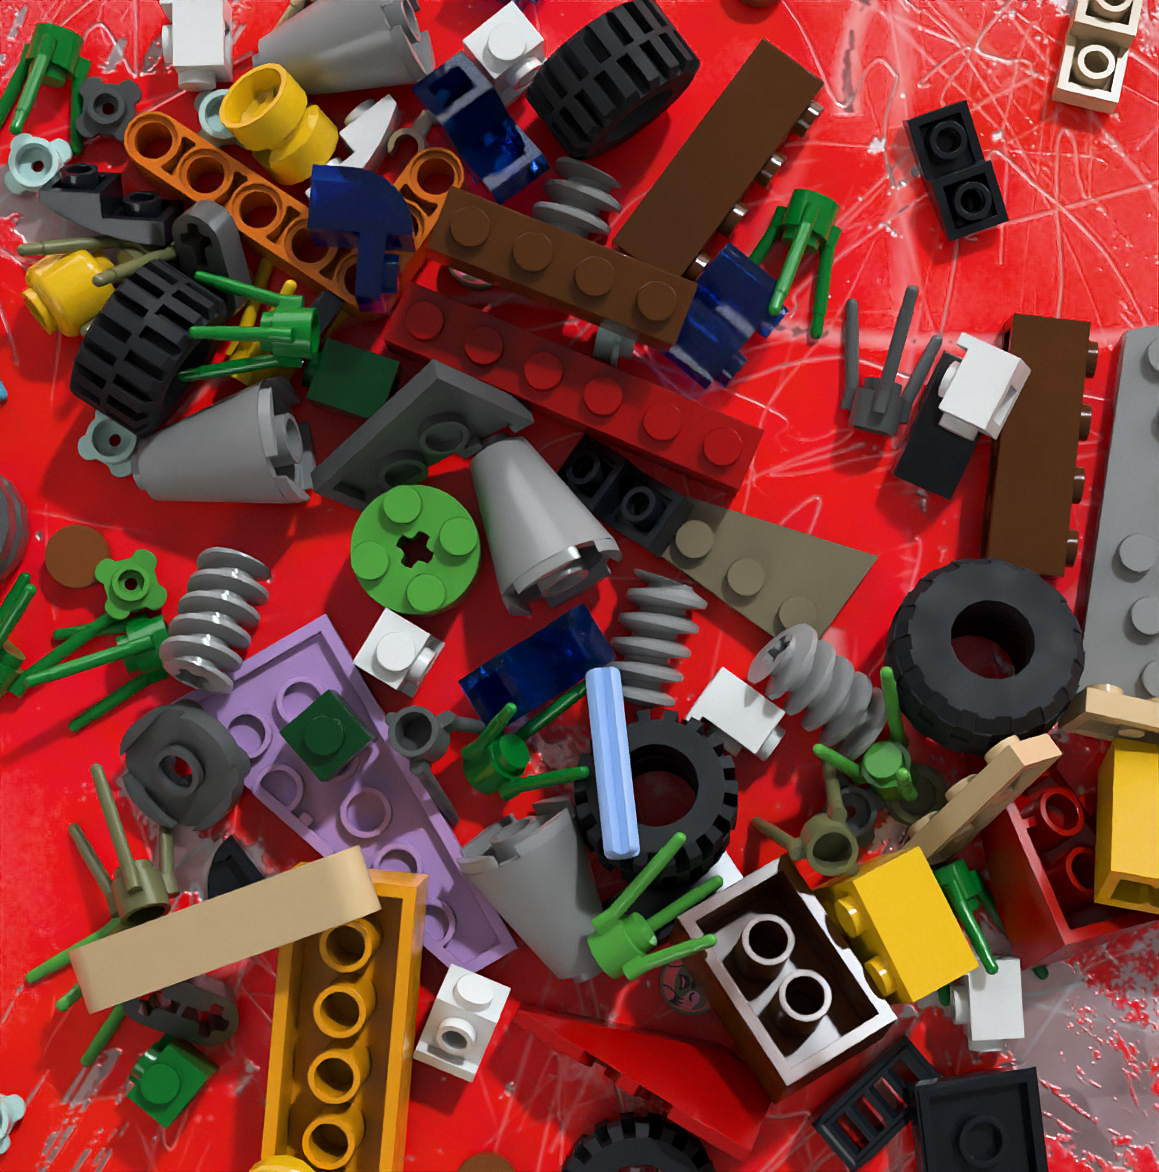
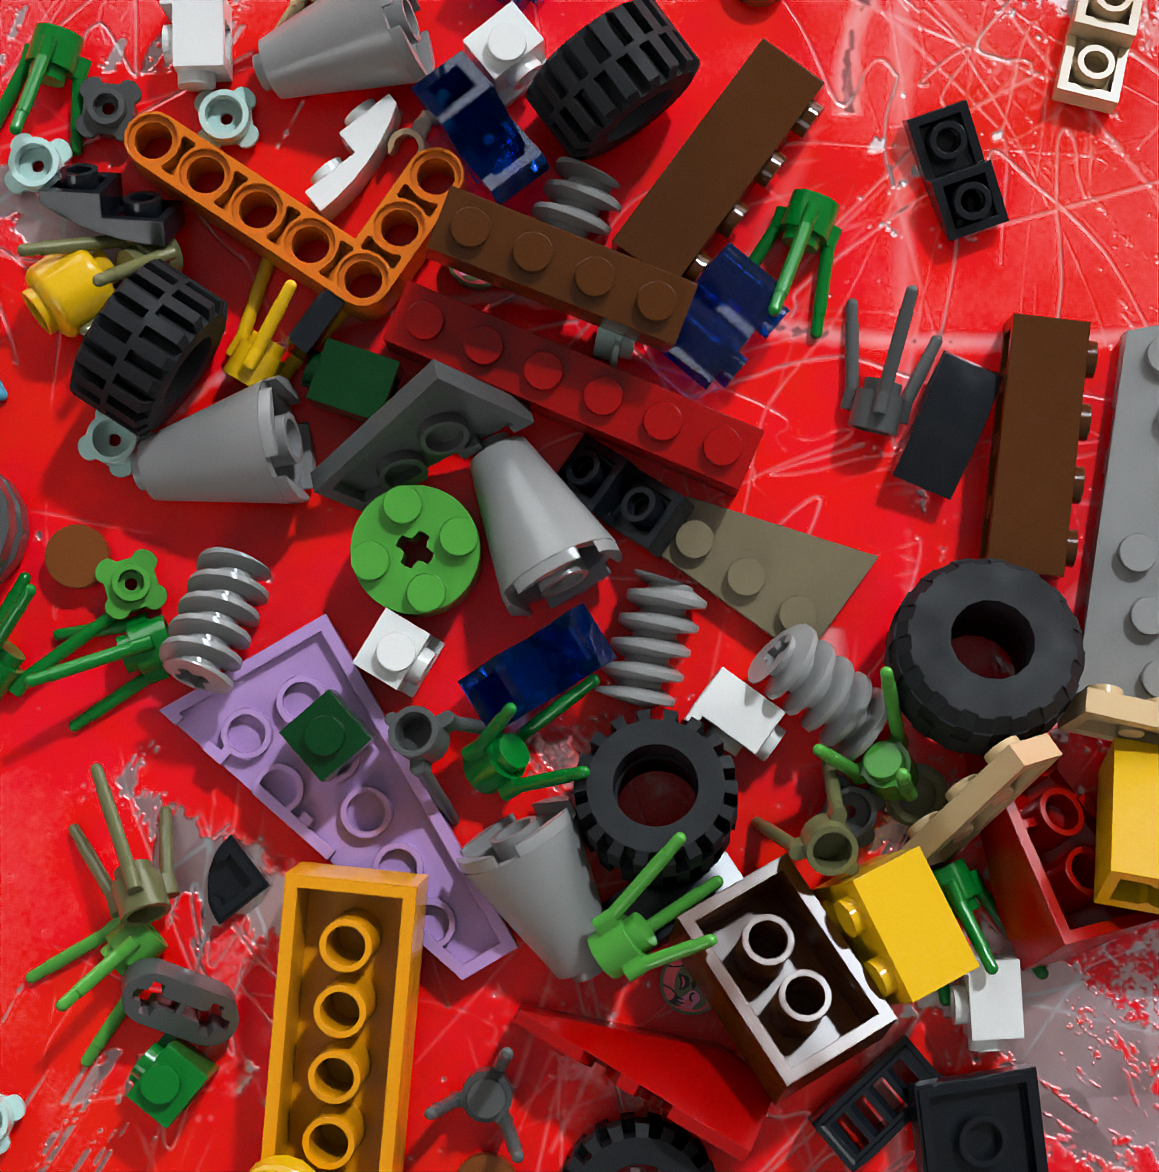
tan beam [67,845,382,1014] -> none
dark grey plate [120,699,251,831] -> none
dark grey beam [172,200,252,321] -> none
green plant [178,271,320,382] -> none
yellow wheel [219,63,339,185] -> none
clear blue brick [307,164,417,313] -> none
white brick [412,963,511,1083] -> none
light blue axle [585,667,640,860] -> none
white brick [938,332,1031,441] -> none
none -> dark grey plant [424,1047,524,1163]

